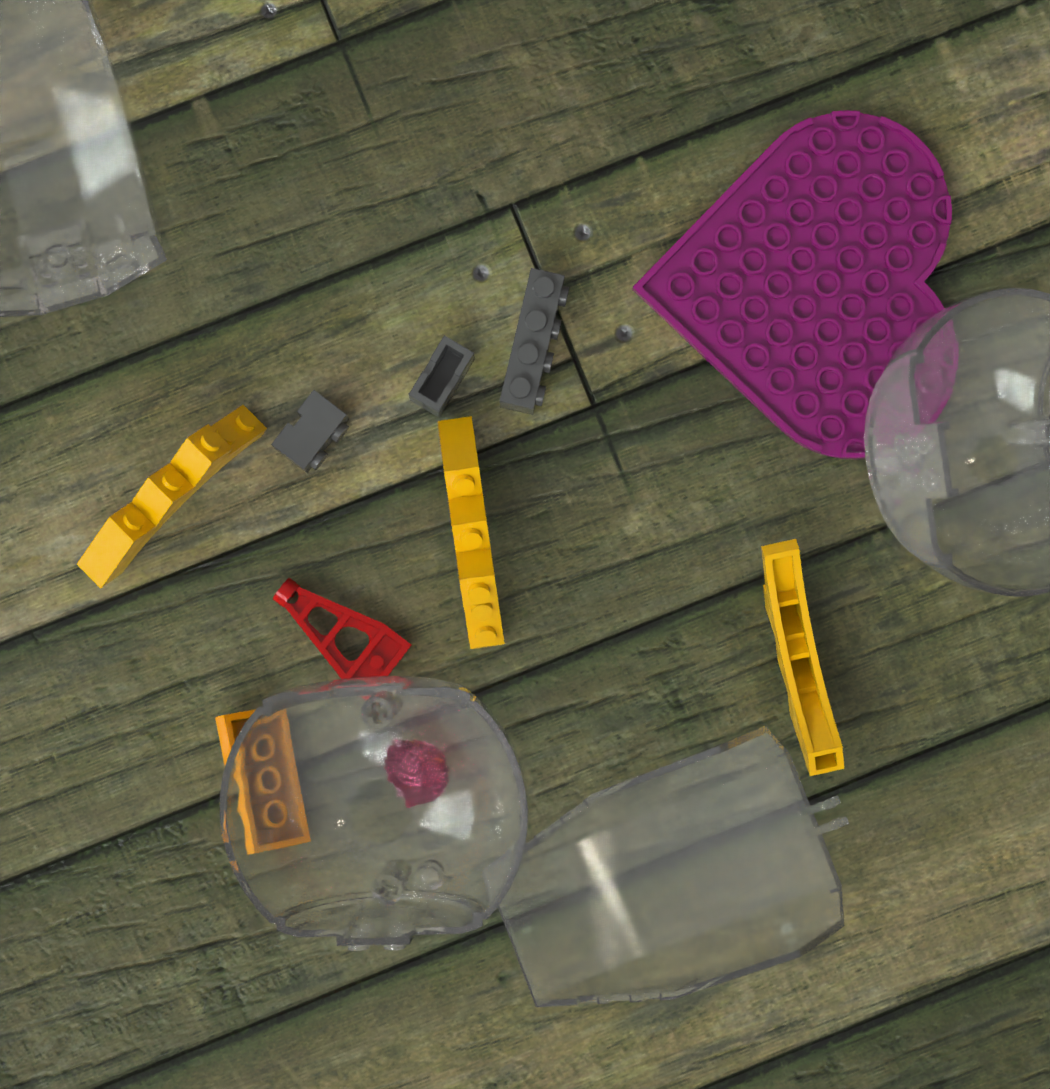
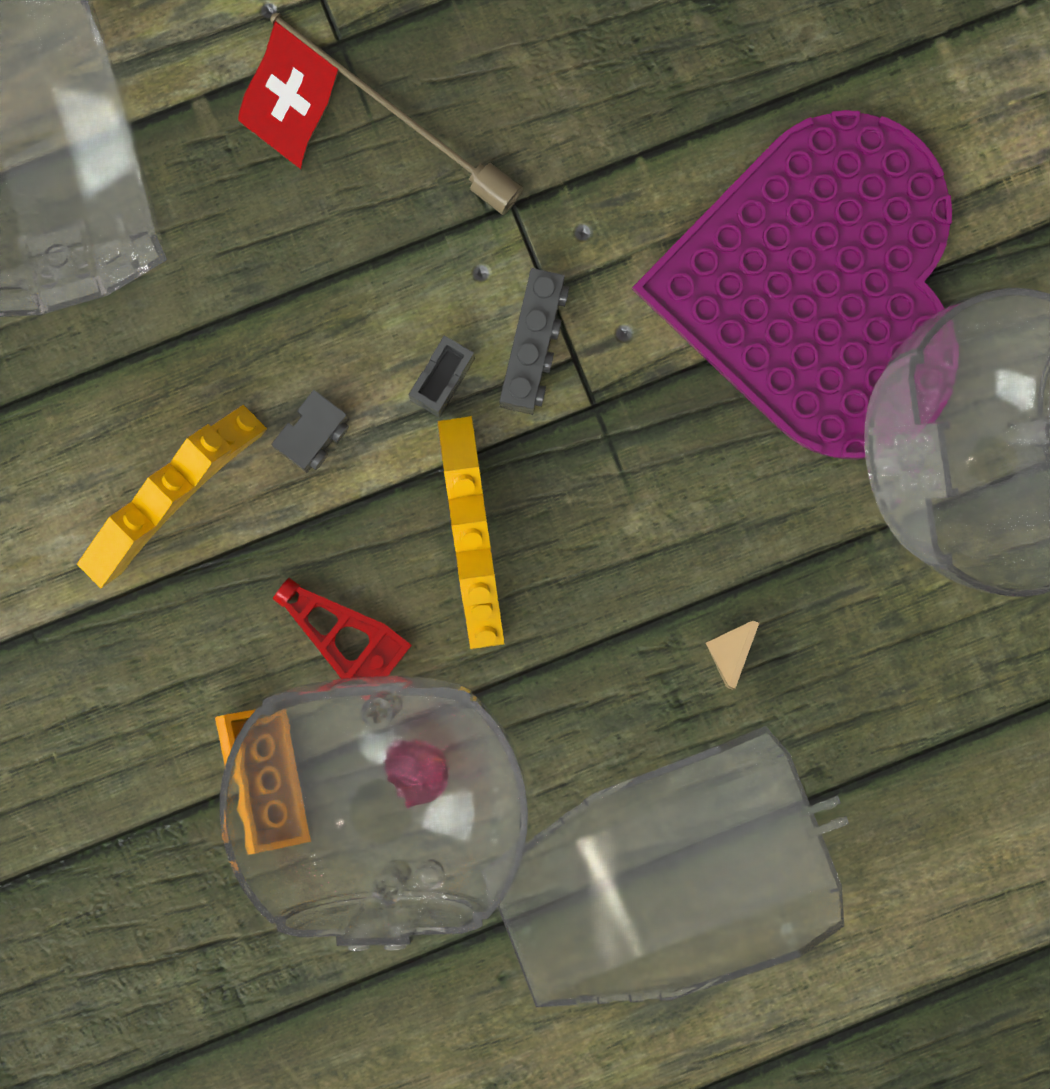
yellow arch [761,539,844,776] -> none
none -> flag [238,13,523,215]
none -> tan slope [706,621,759,690]

